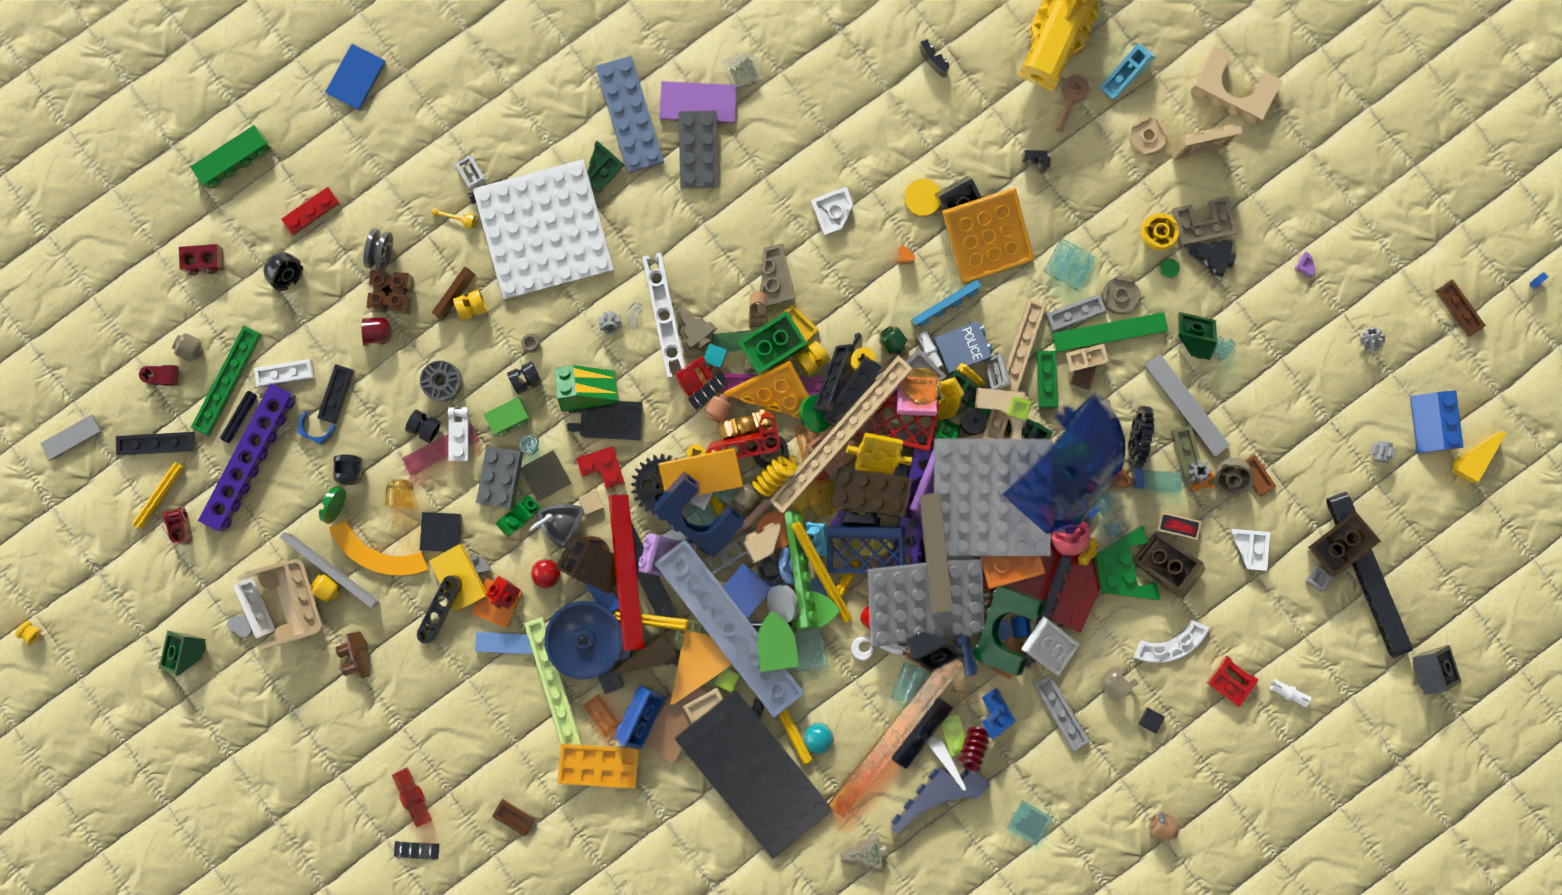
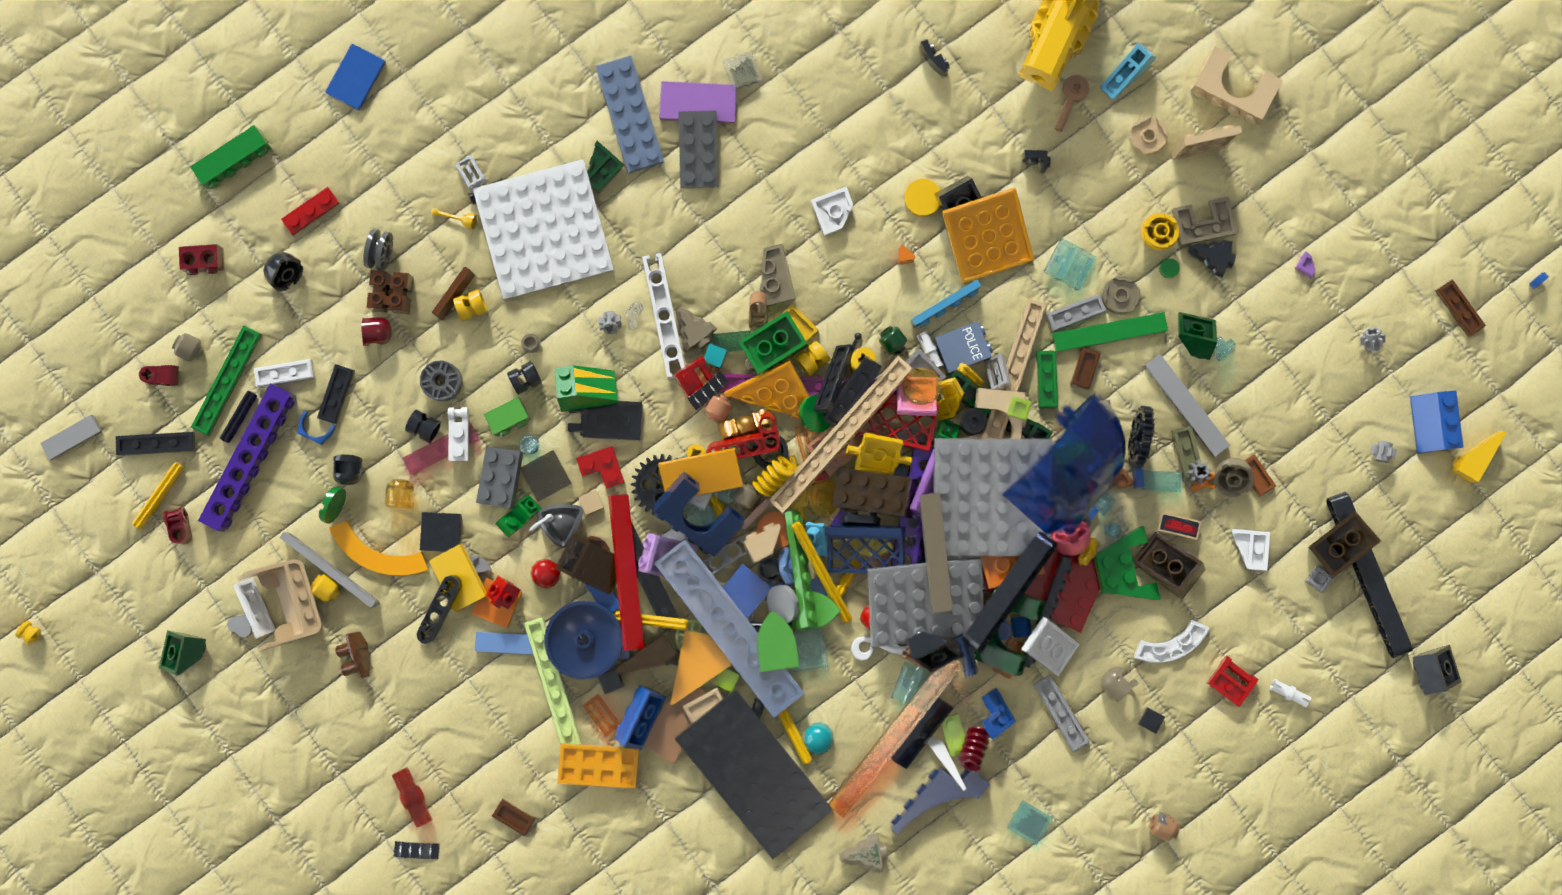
tan slope [1066,344,1109,372] -> none
none -> black beam [962,532,1058,653]

